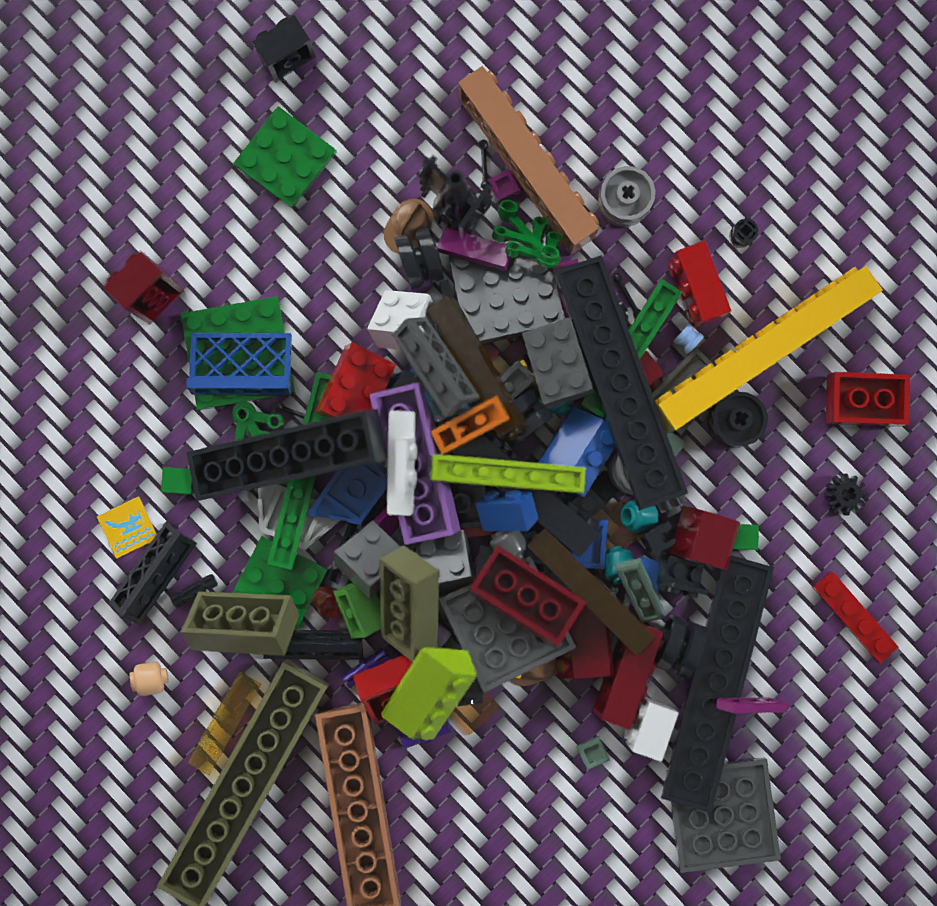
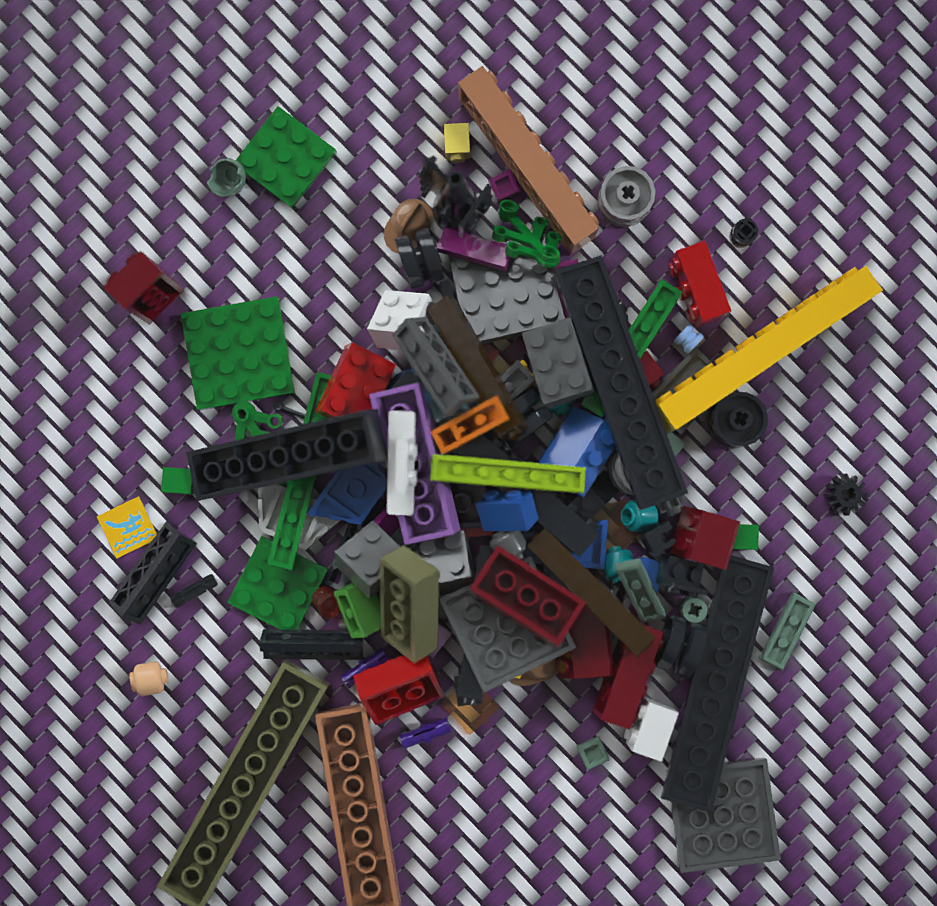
olive brick [181,591,300,656] -> none
blue fence [187,333,292,395] -> none
clear yellow slope [187,672,262,776] -> none
black brick [252,15,316,83] -> none
lime slope [381,647,477,740] -> none
black hinge [478,140,490,189] -> none
black hinge [613,273,641,319] -> none
magenta tile [716,697,788,714] -> none
red plate [812,571,899,664] -> none
red brick [826,372,910,427] -> none
none -> sand green hair [207,158,246,197]
none -> light yellow brick [444,123,470,163]
none -> sand green wheel [679,597,707,623]
none -> sand green tile [759,592,816,671]

